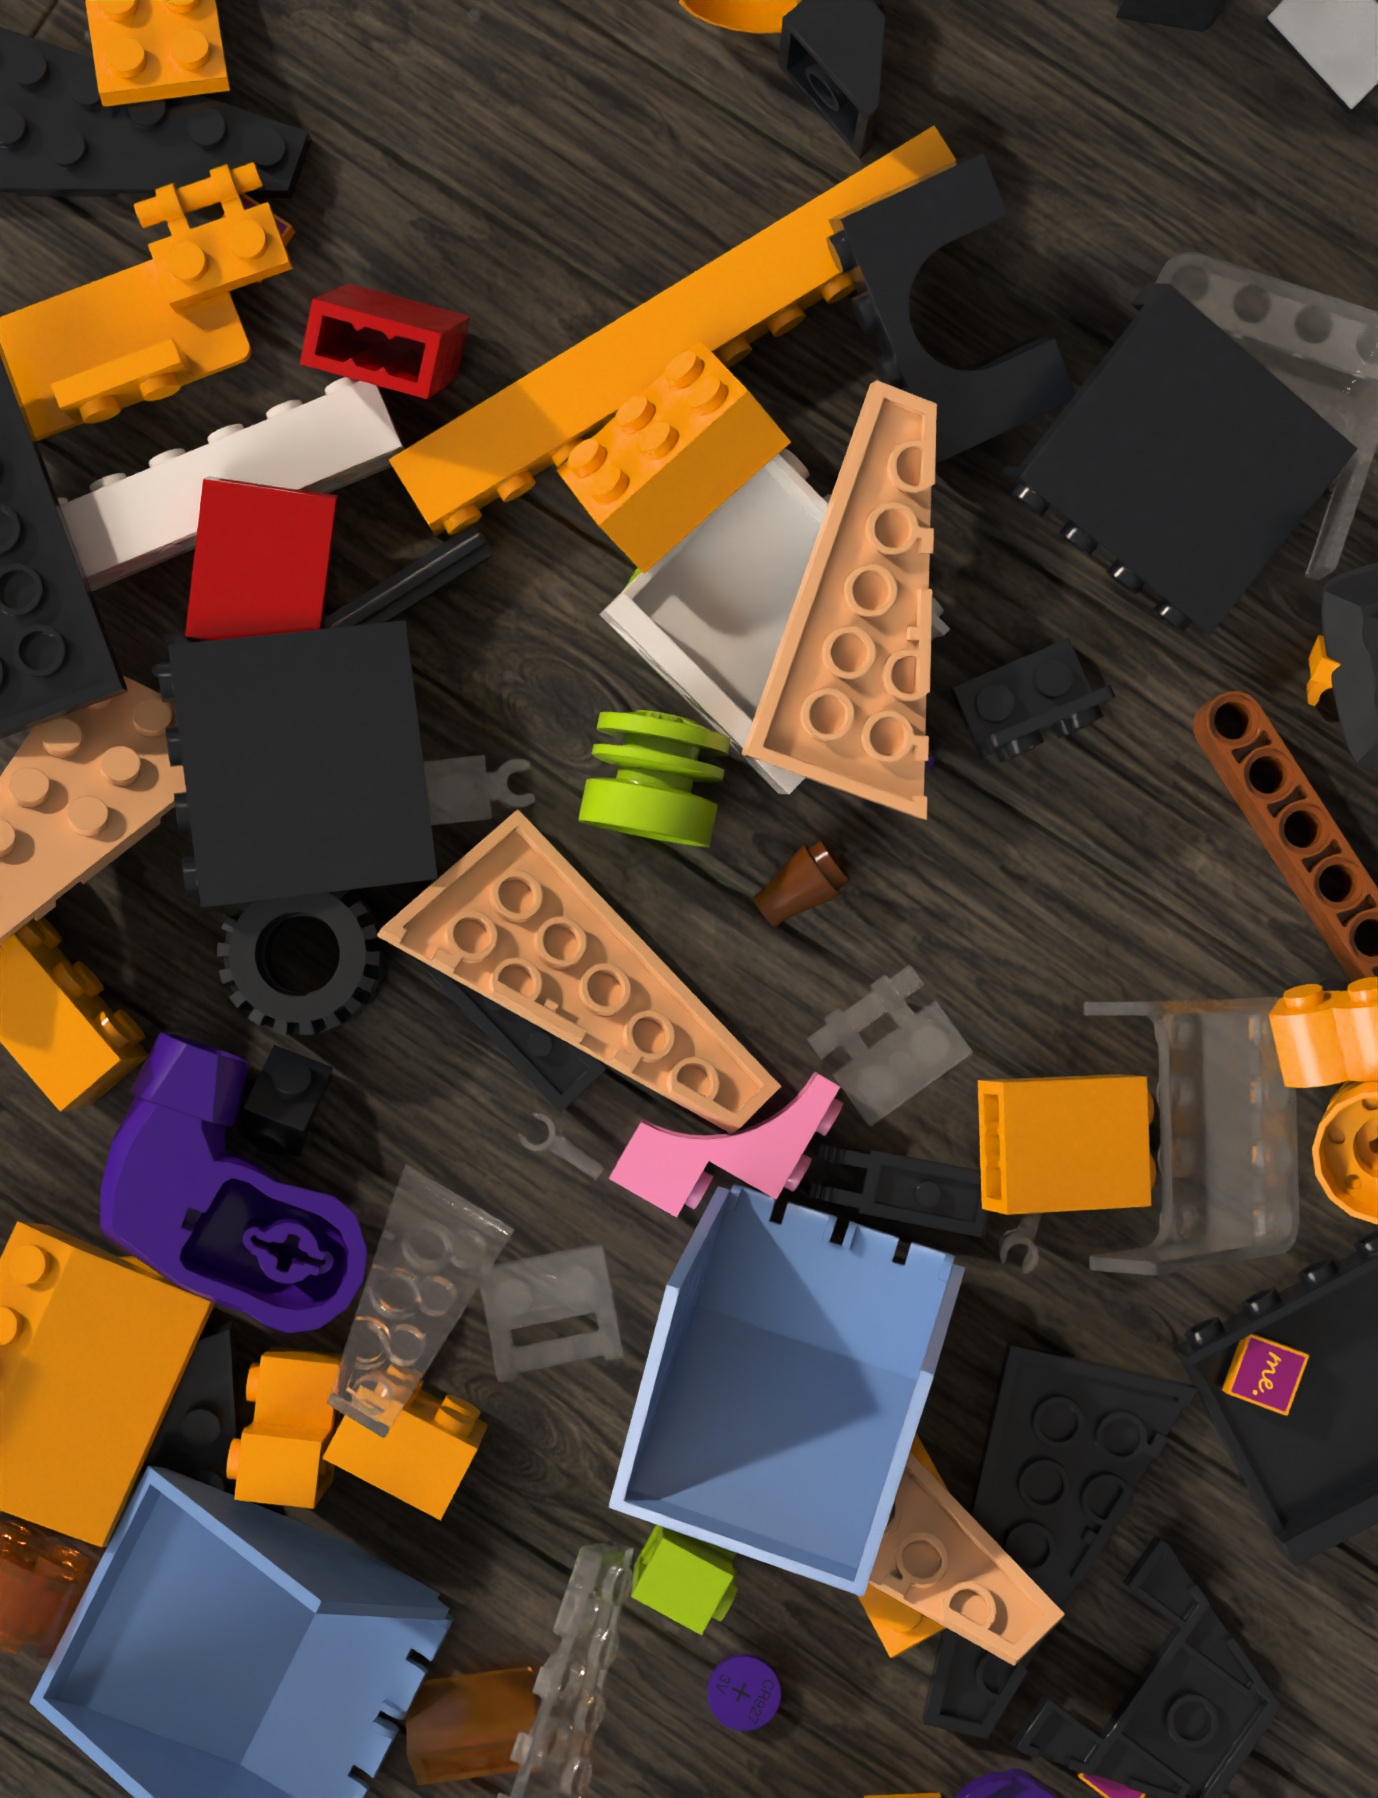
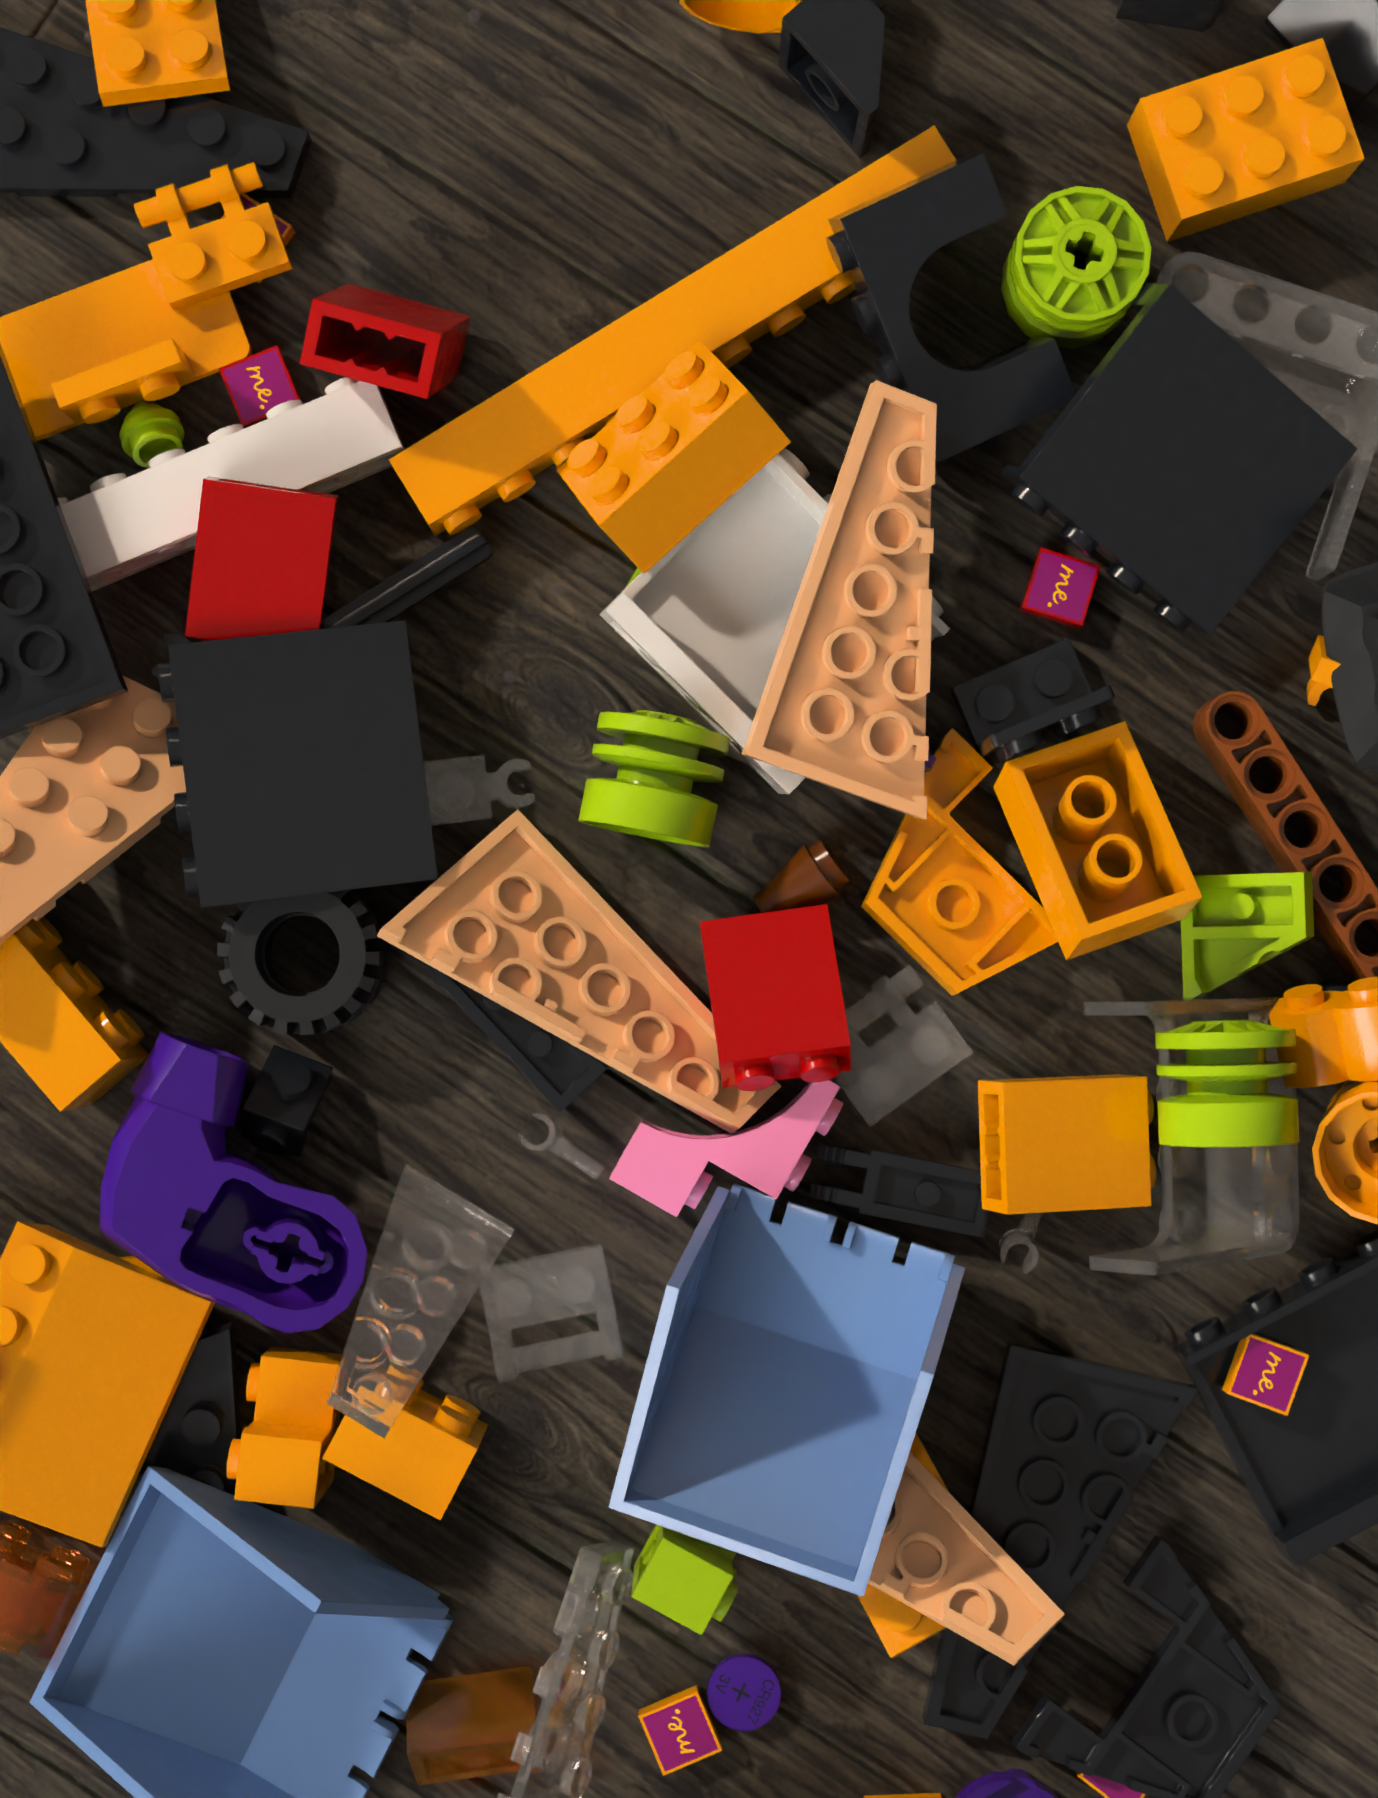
none -> lime plate [119,401,184,468]
none -> magenta tile [219,345,301,429]
none -> magenta tile [638,1685,722,1776]
none -> red brick [700,904,851,1091]
none -> light orange wing [861,728,1058,996]
none -> light orange brick [993,721,1202,960]
none -> lime wheel [1001,186,1151,349]
none -> magenta tile [1019,547,1101,629]
none -> light orange brick [1127,38,1365,242]
none -> lime wheel [1155,1020,1299,1147]
none -> lime wing [1181,872,1314,998]

